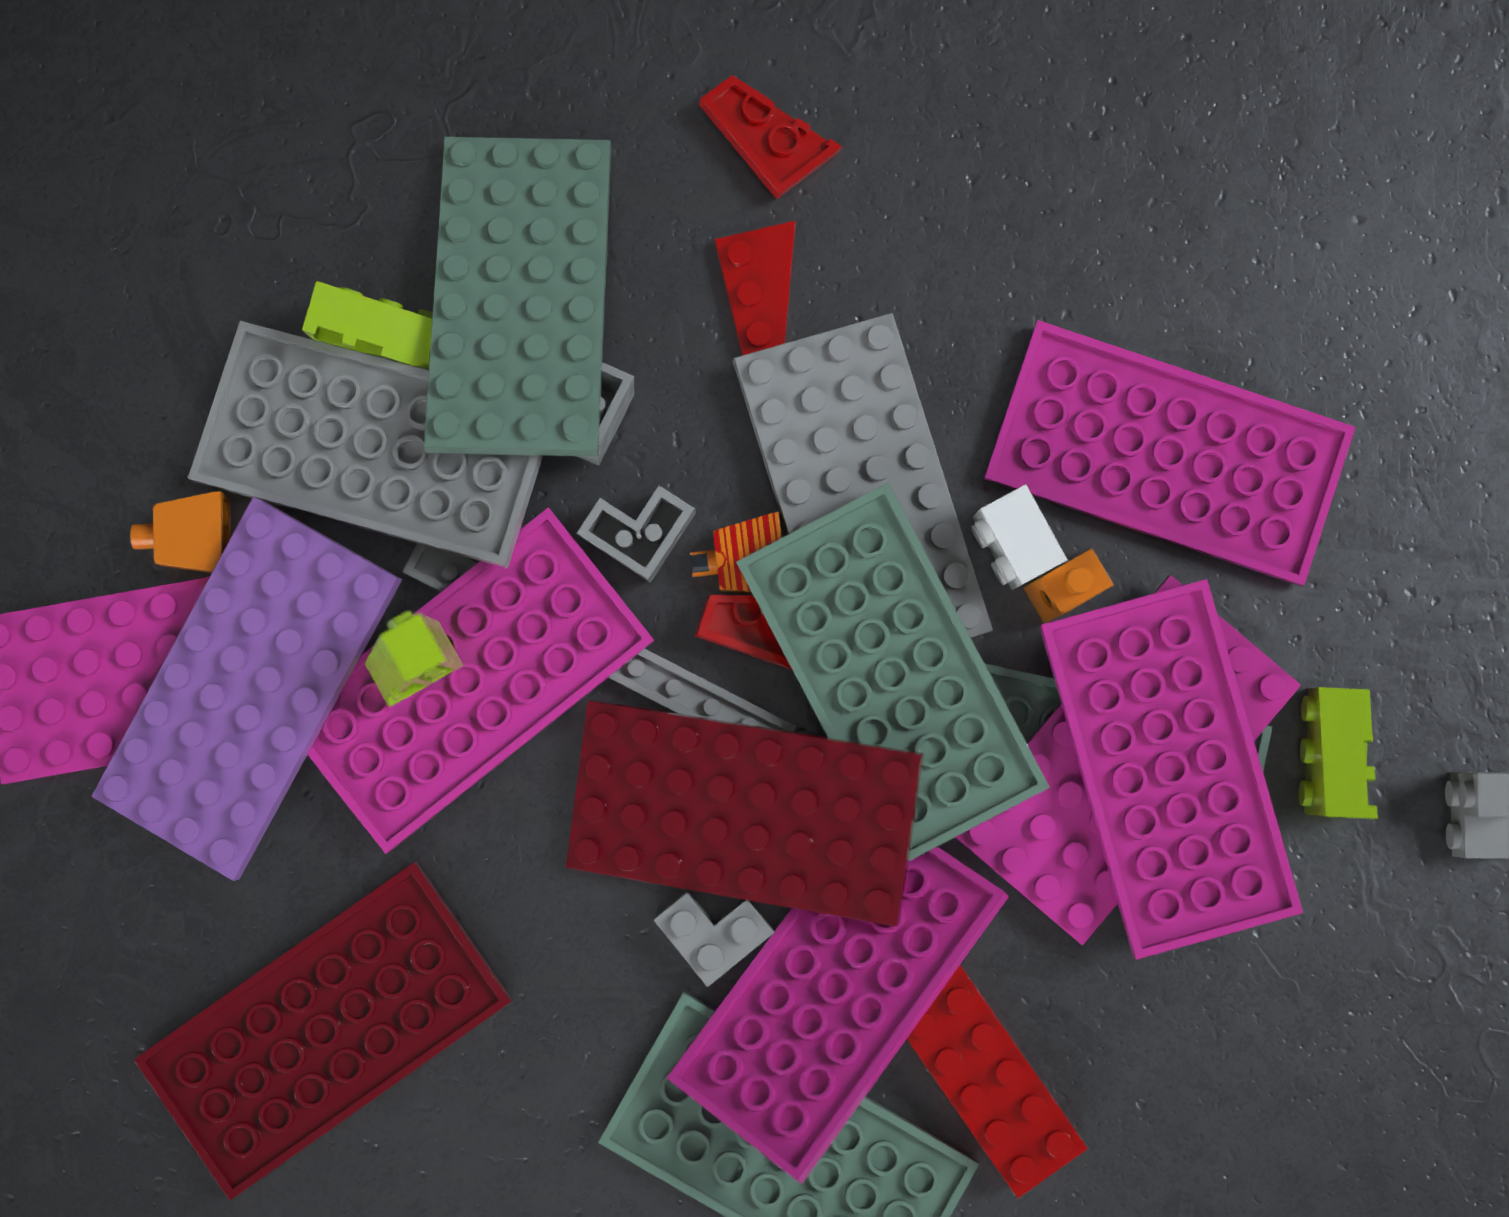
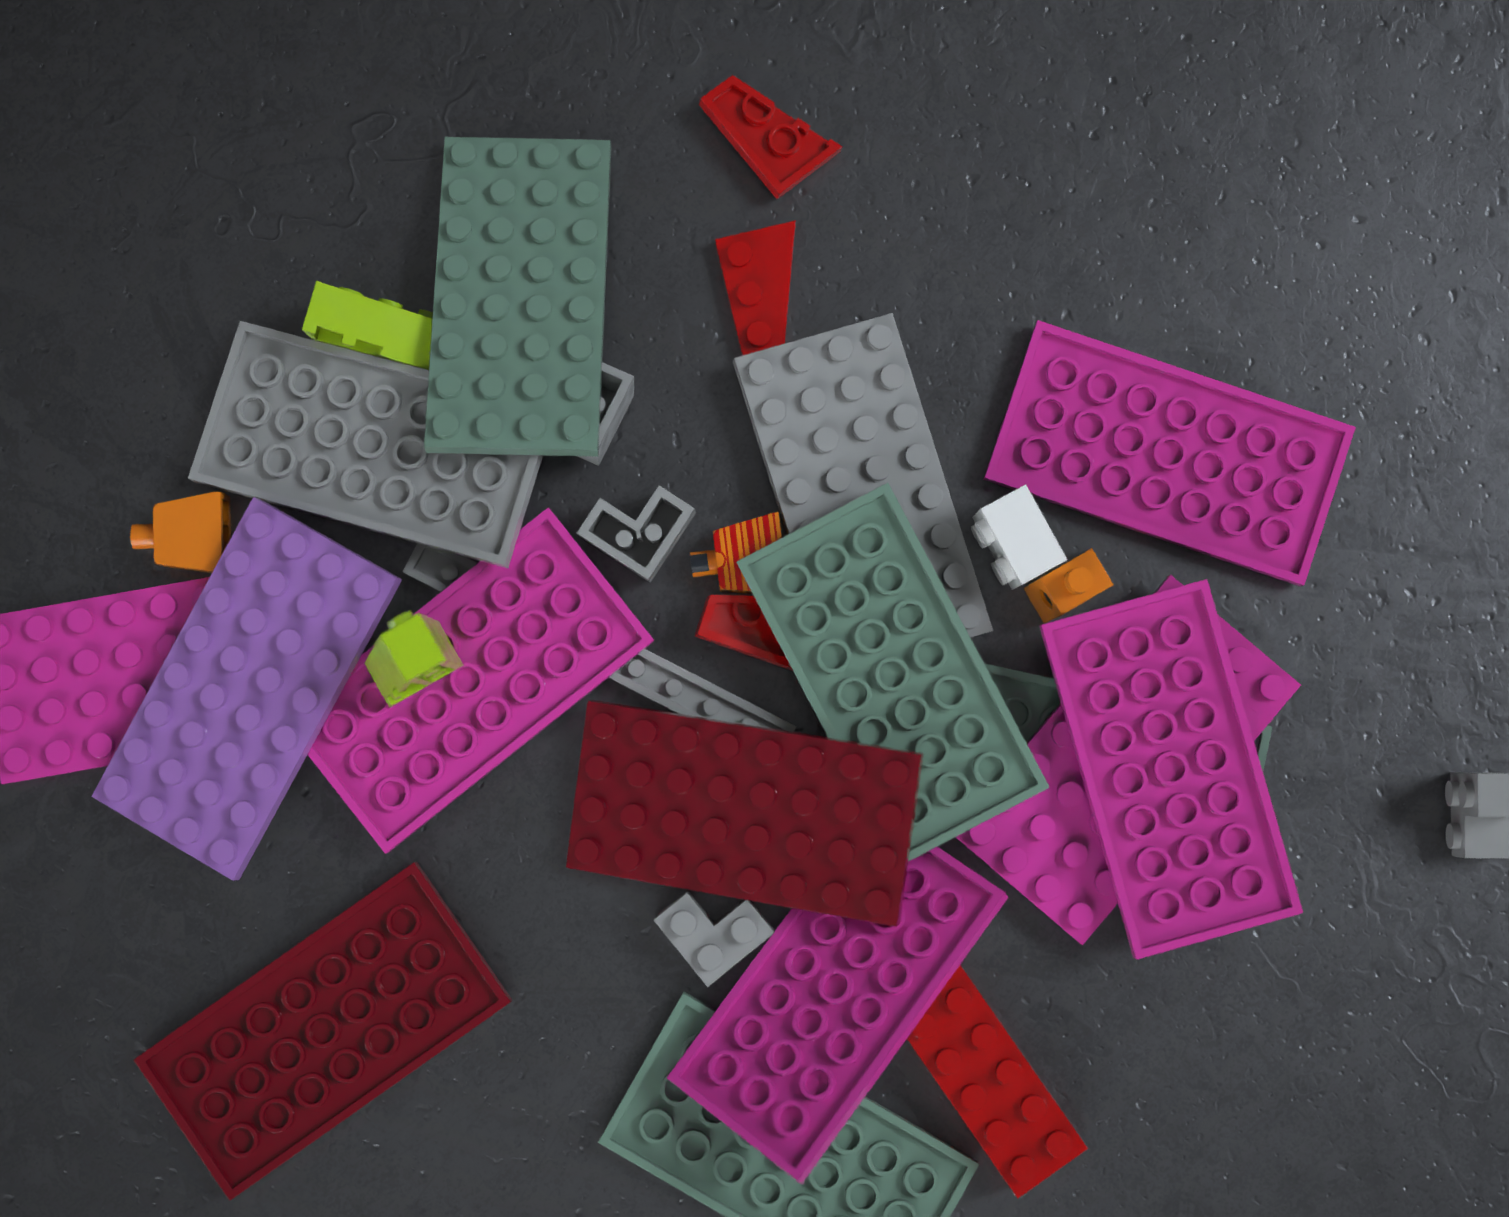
lime wedge [1298,687,1378,819] -> none

